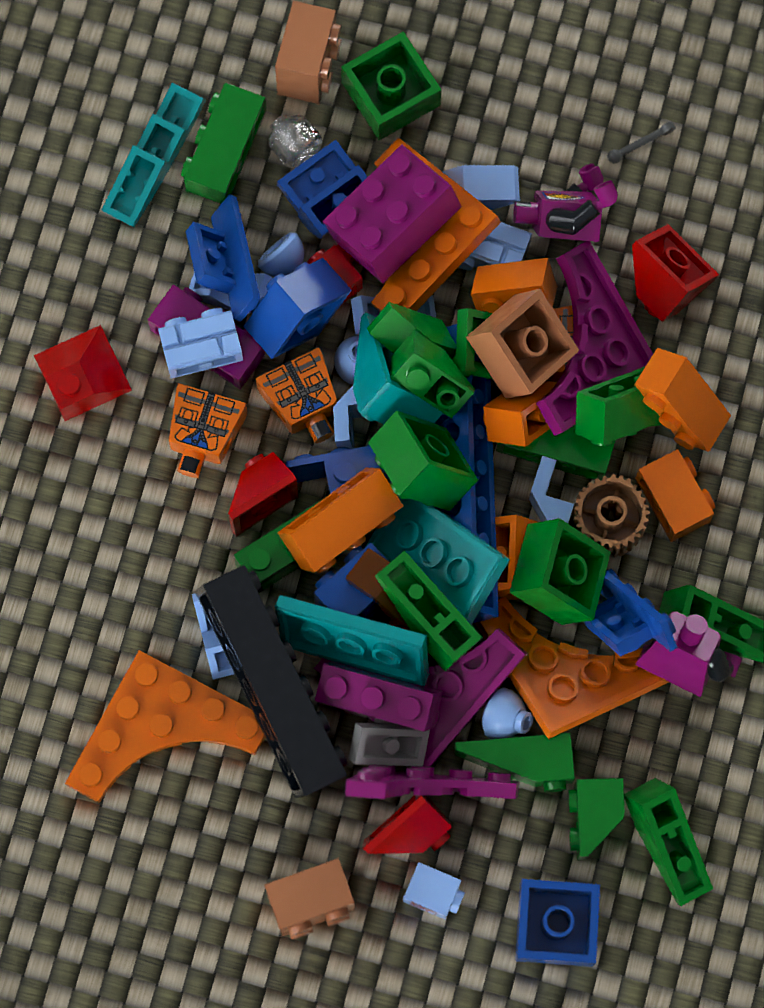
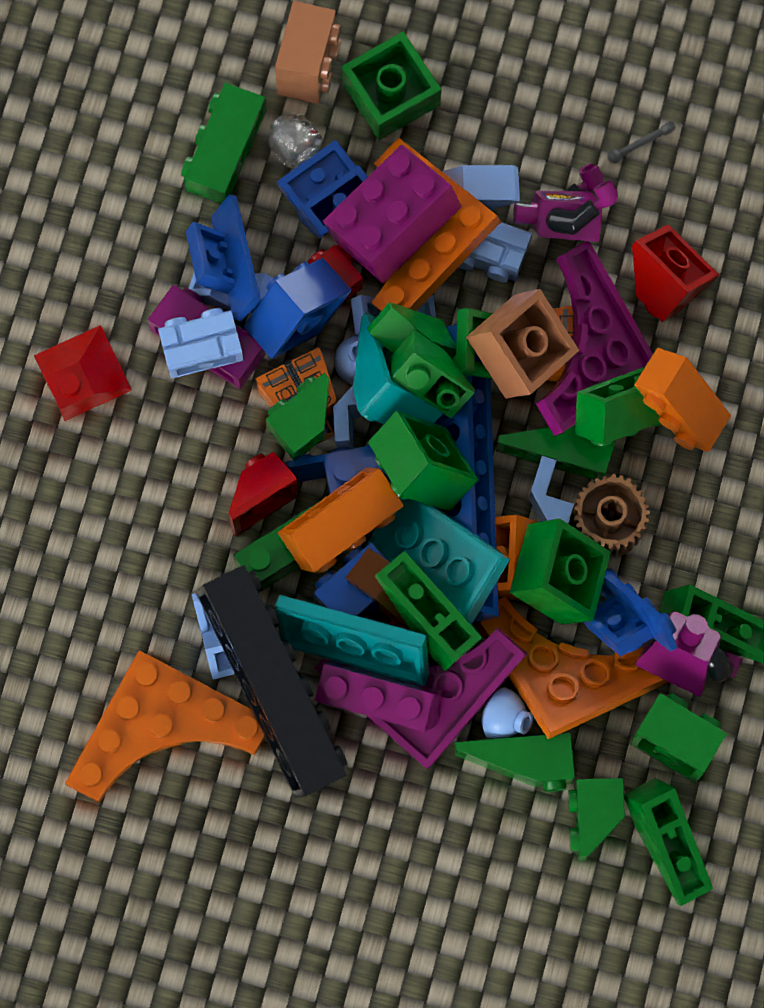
teal slope [101,82,206,227] -> none
orange torso [169,383,247,478] -> none
light blue brick [258,233,305,277] -> none
nougat brick [264,858,355,940] -> none
magenta plate [345,765,520,799] -> none
light grey slope [348,718,430,766] -> none
red slope [363,795,452,854] -> none
light blue brick [403,862,465,920] -> none
orange brick [471,258,557,313] -> none
orange brick [483,381,557,447] -> none
blue brick [515,879,600,967] -> none
orange brick [635,449,715,542] -> none
none -> green slope [266,373,329,462]
none -> green brick [630,693,727,783]

